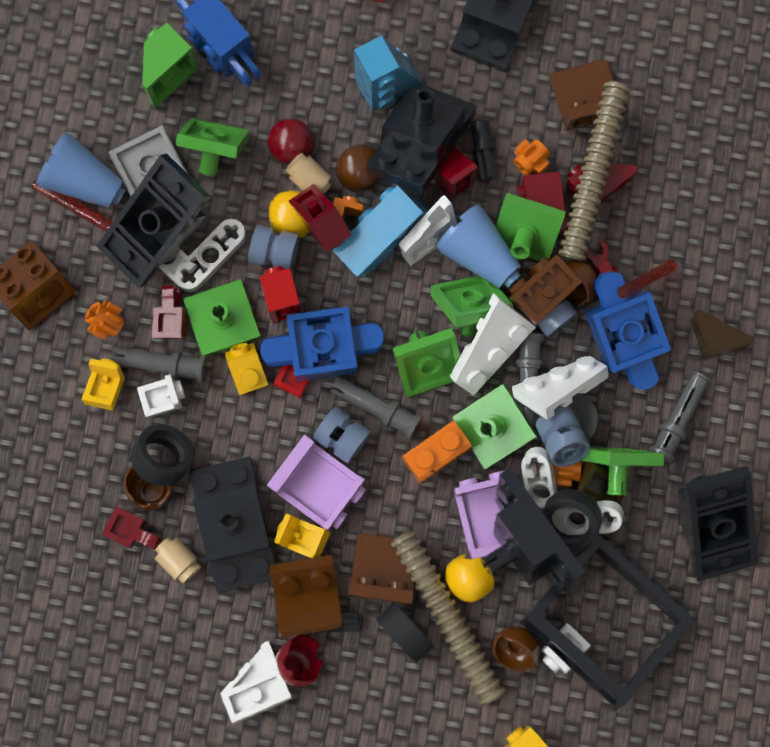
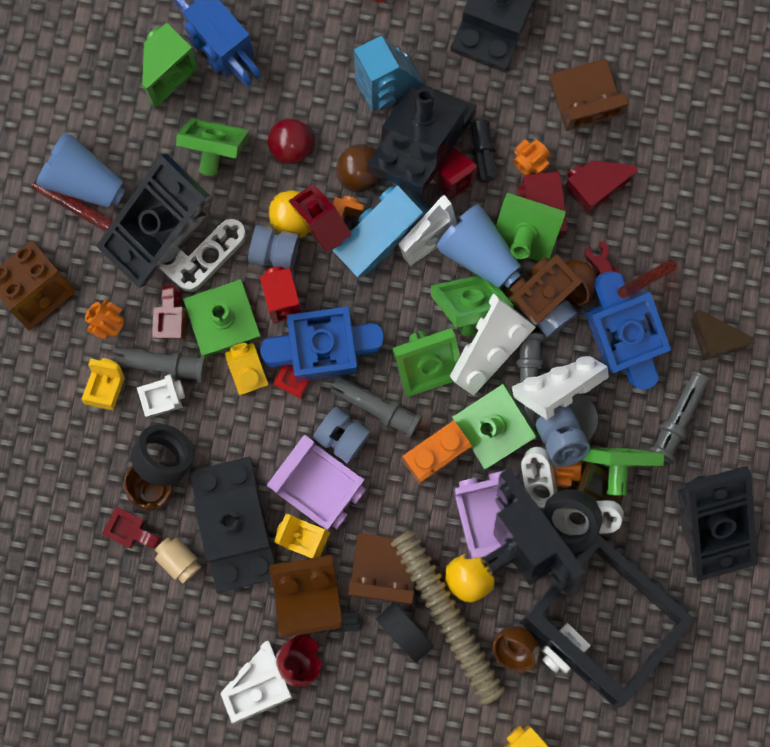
light grey plate [109,125,187,196] -> none
tan brick [286,153,331,194] -> none
dark tan piece [558,81,631,262] -> none

